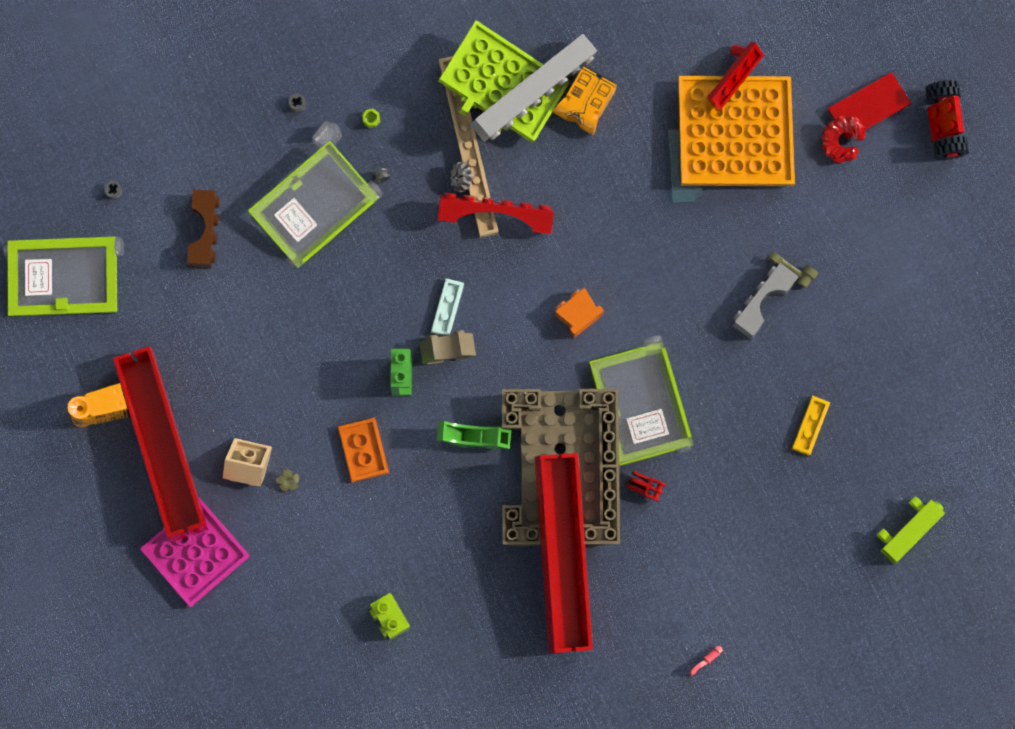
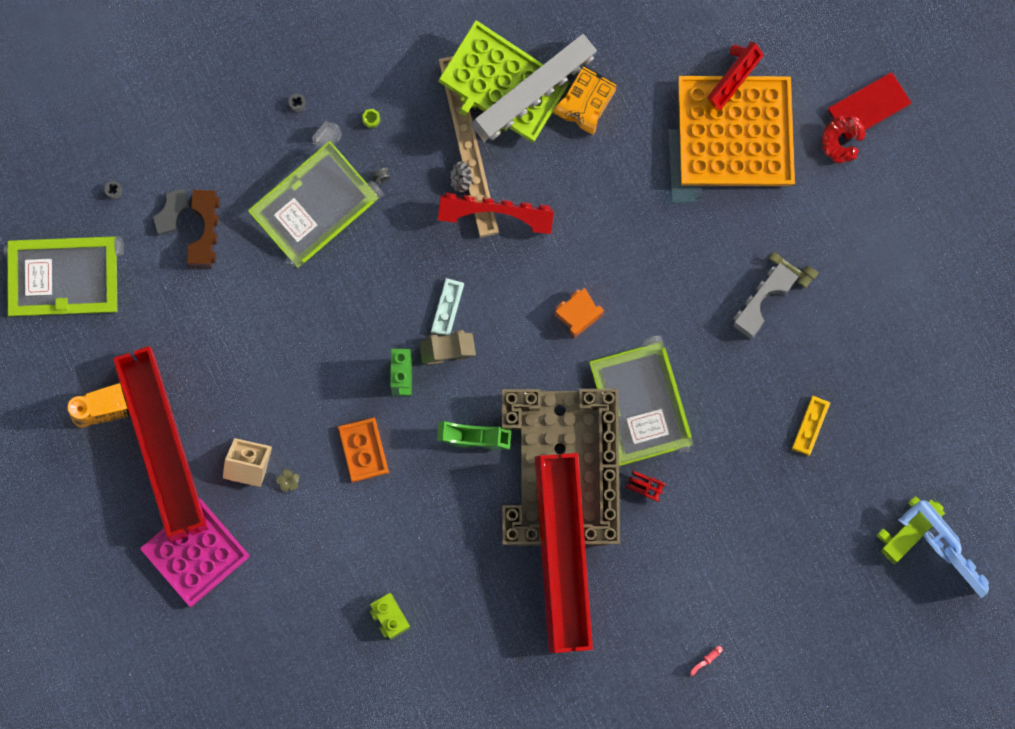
plate [925,80,969,160] -> none
none -> dark grey tile [153,188,190,235]
none -> light blue plate [898,500,989,598]

